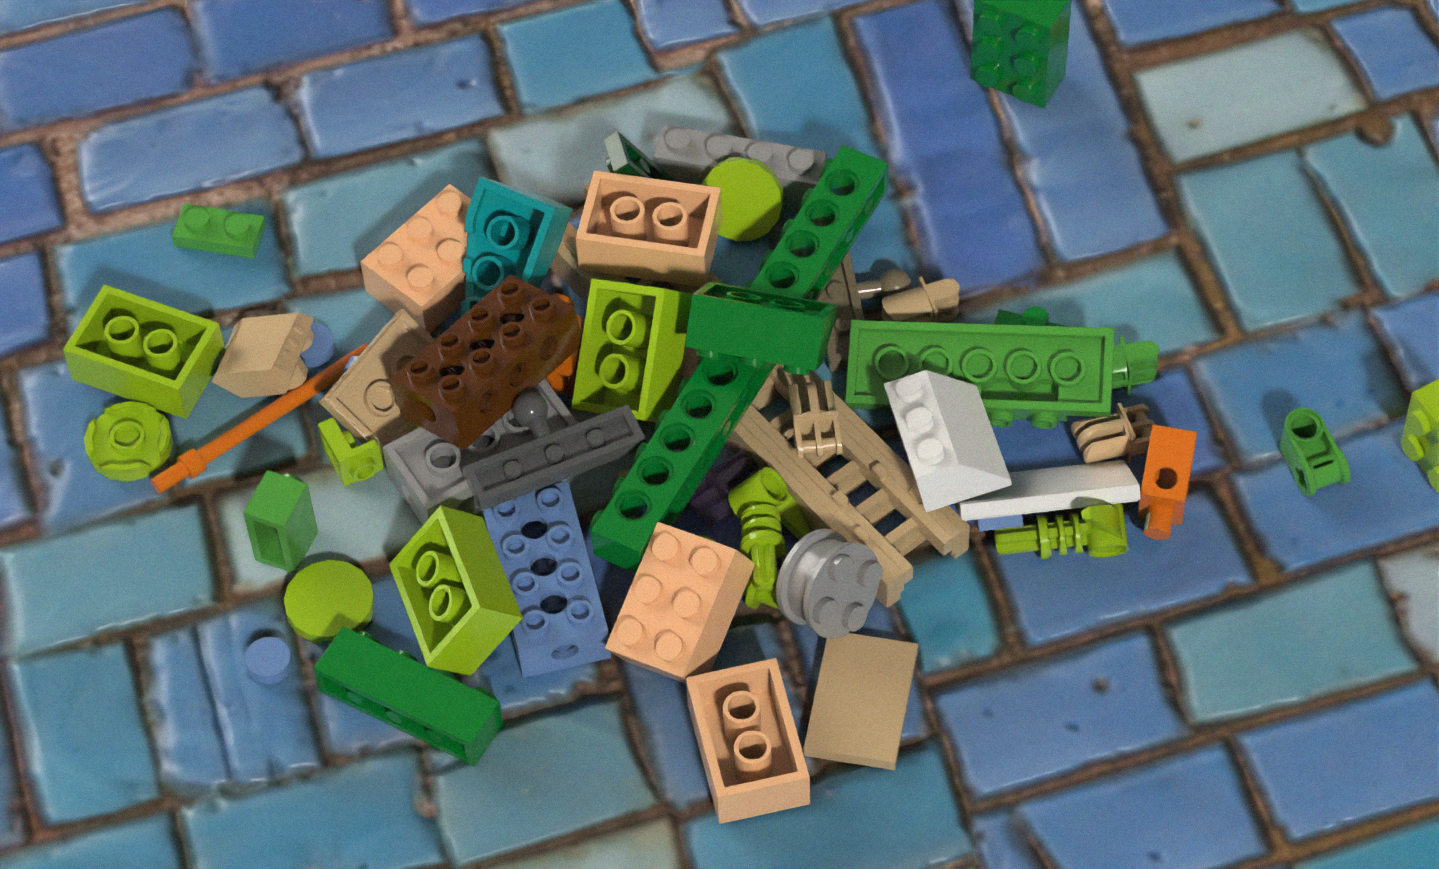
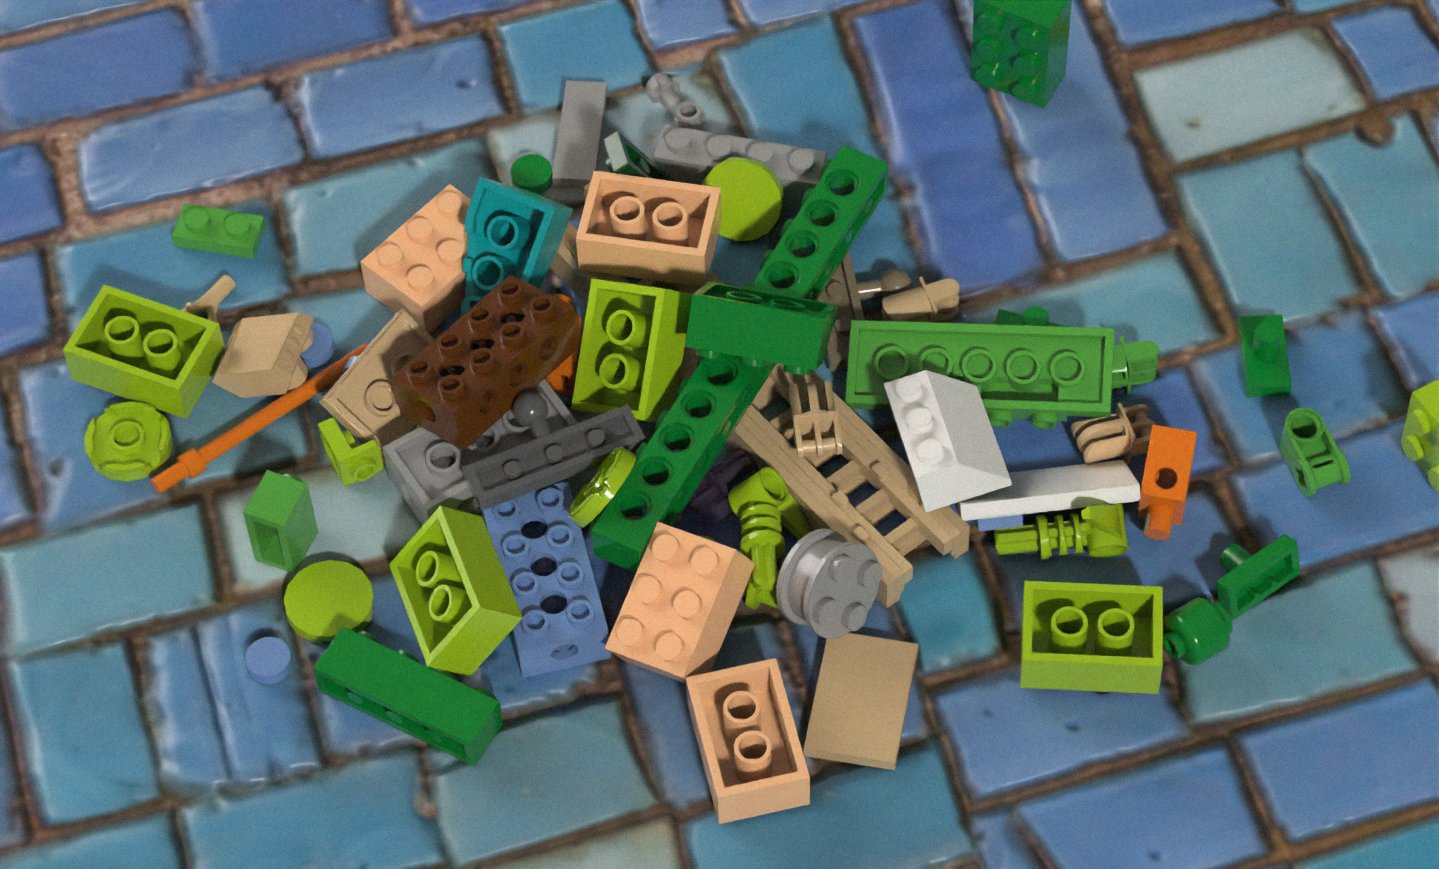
none -> tan bar [182,275,236,322]
none -> green tile [510,154,553,195]
none -> light grey tile [552,80,608,188]
none -> lime tile [568,447,636,528]
none -> light grey bar [646,72,705,131]
none -> lime brick [1020,581,1163,694]
none -> green head [1163,597,1233,666]
none -> green tile [1216,534,1300,621]
none -> green tile [1238,315,1291,397]

